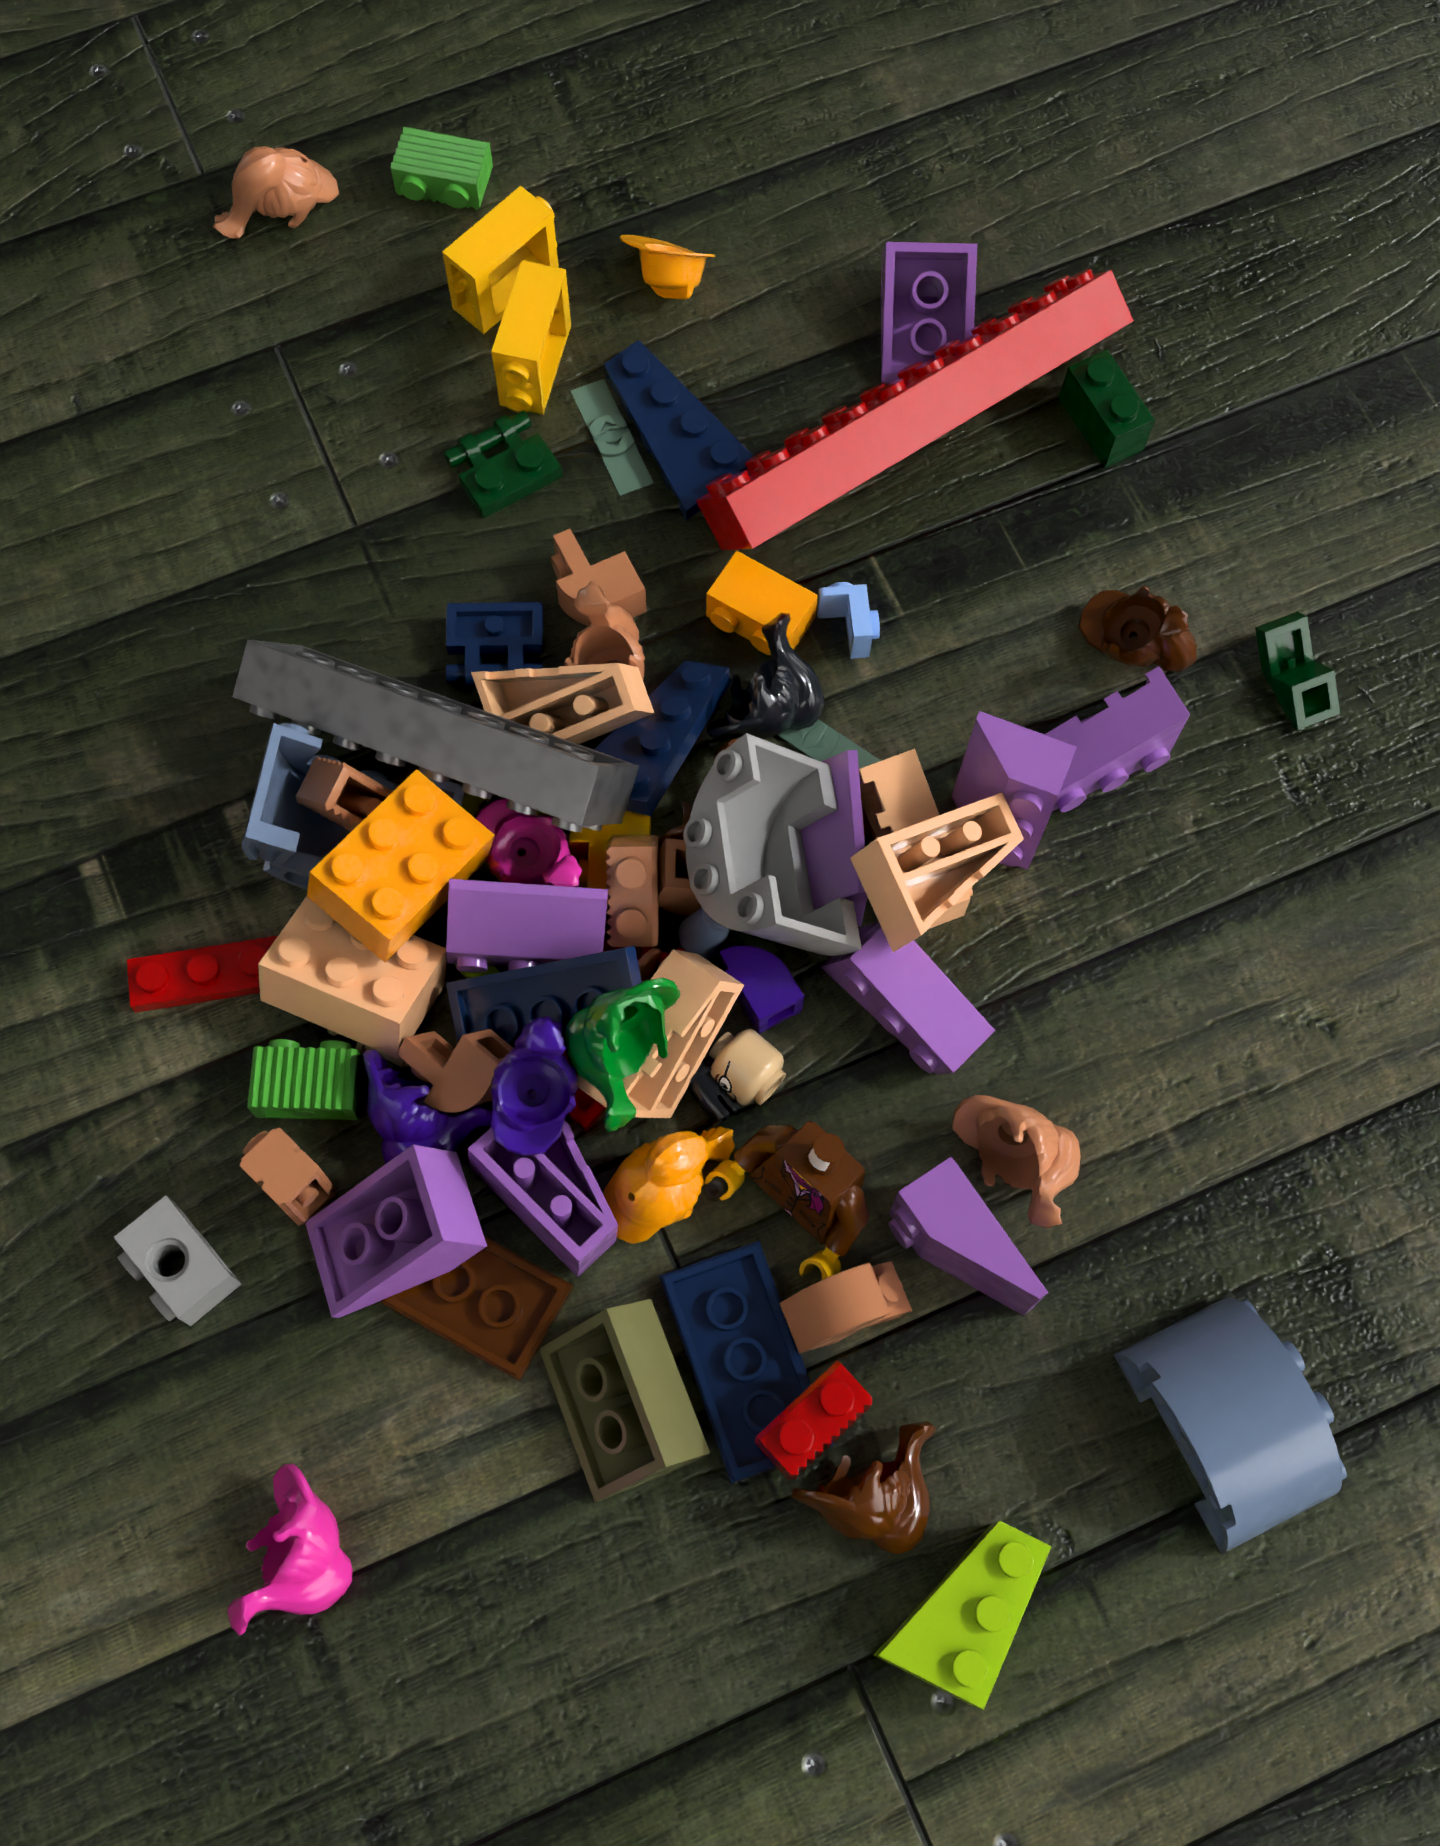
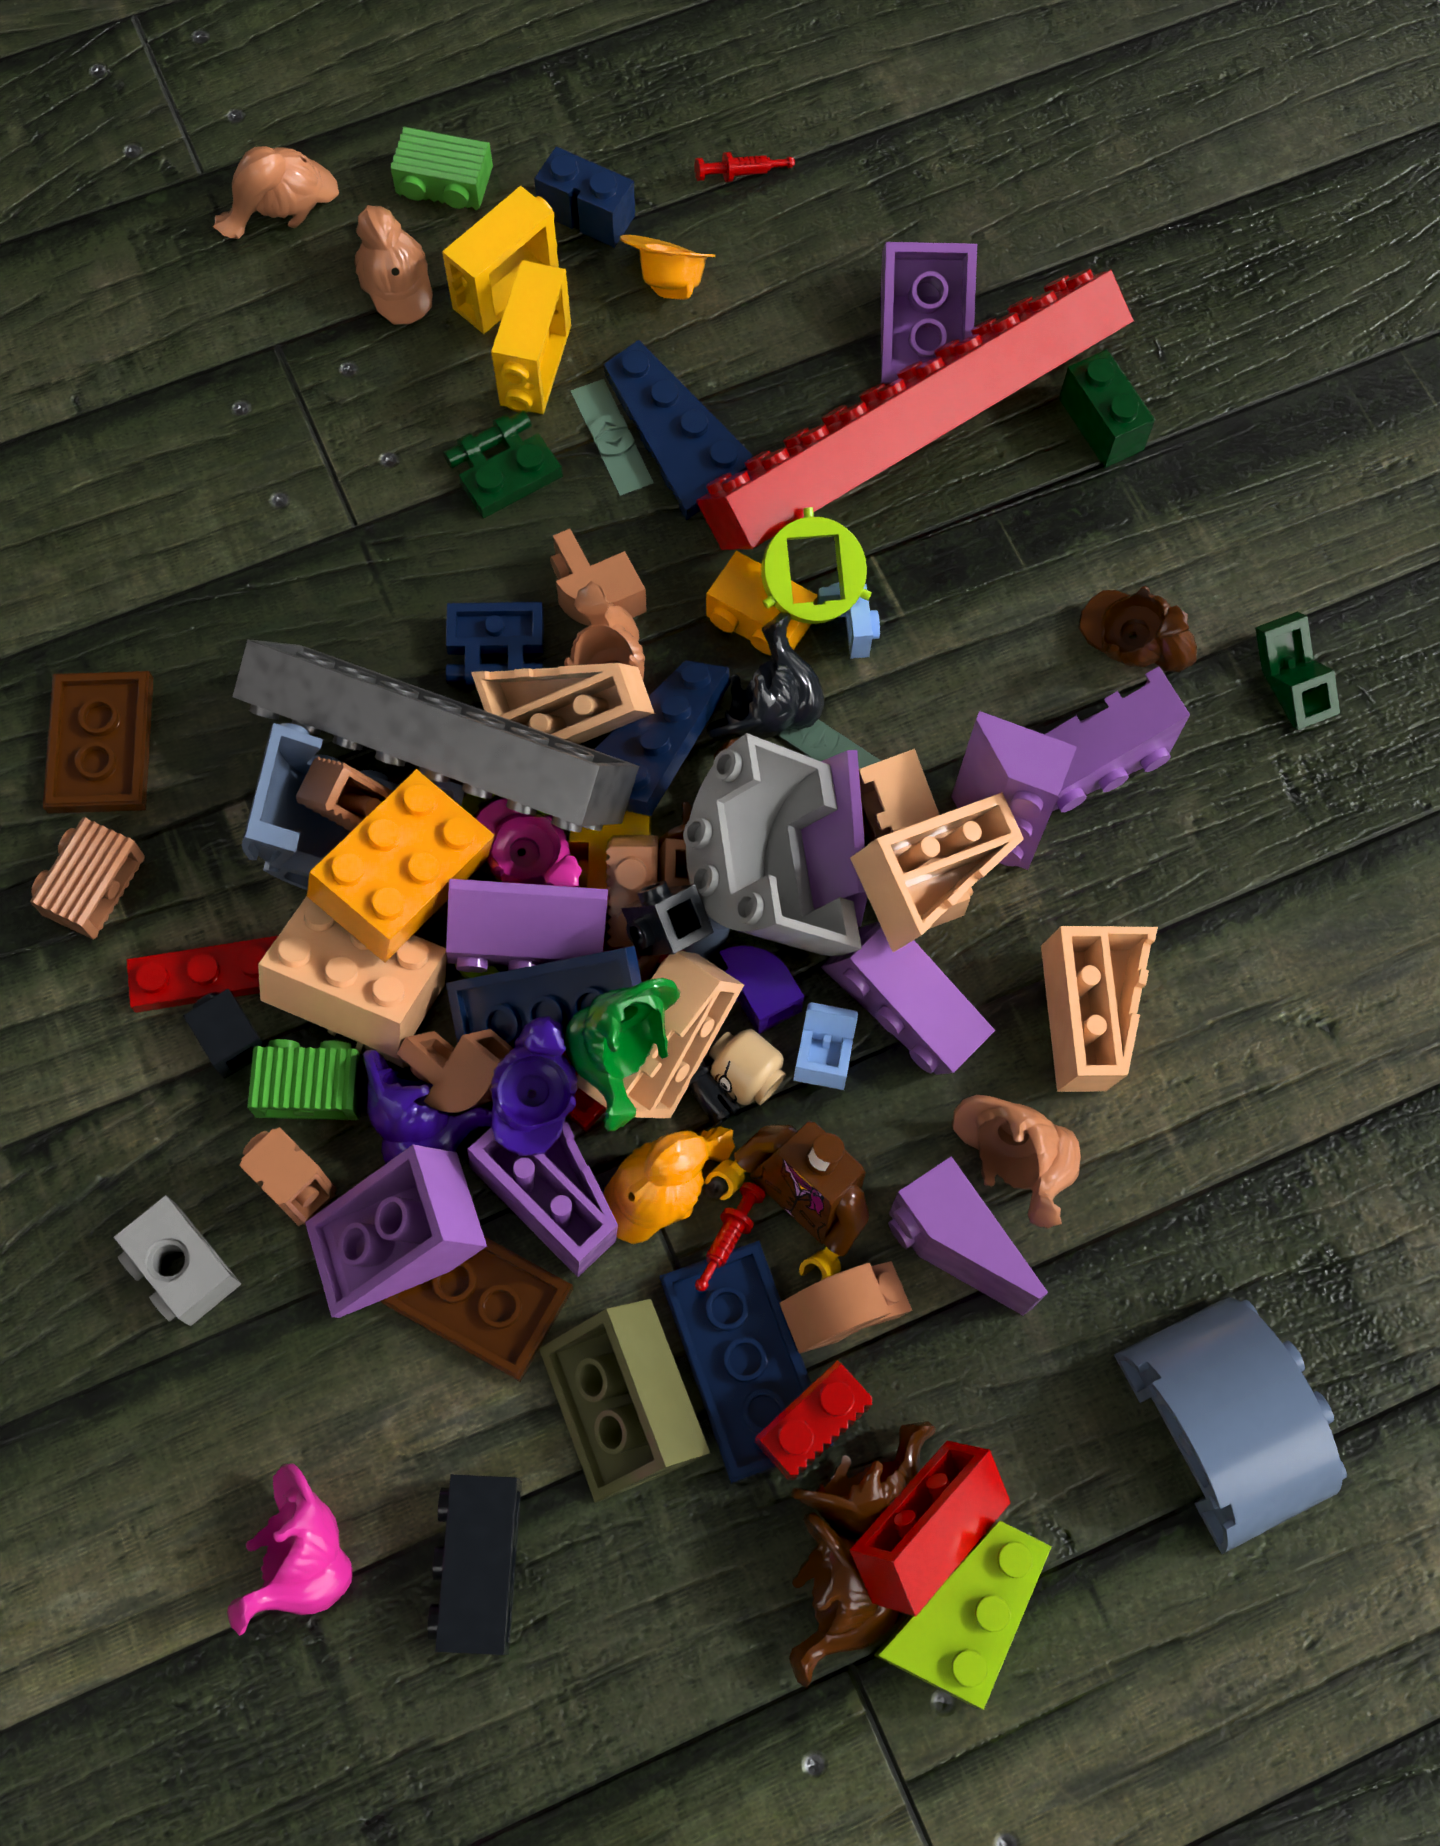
none -> nougat brick [30,817,145,940]
none -> reddish brown tile [43,671,154,814]
none -> black brick [183,988,266,1079]
none -> nougat piece [354,205,433,325]
none -> black brick [428,1474,522,1655]
none -> dark blue piece [534,147,635,248]
none -> black brick [621,881,714,956]
none -> red piece [694,152,795,182]
none -> red piece [695,1182,766,1292]
none -> lime piece [761,507,872,624]
none -> reddish brown piece [789,1512,902,1688]
none -> light blue bracket [793,1002,858,1090]
none -> red brick [850,1440,1011,1617]
none -> light nougat wedge [1041,926,1158,1092]

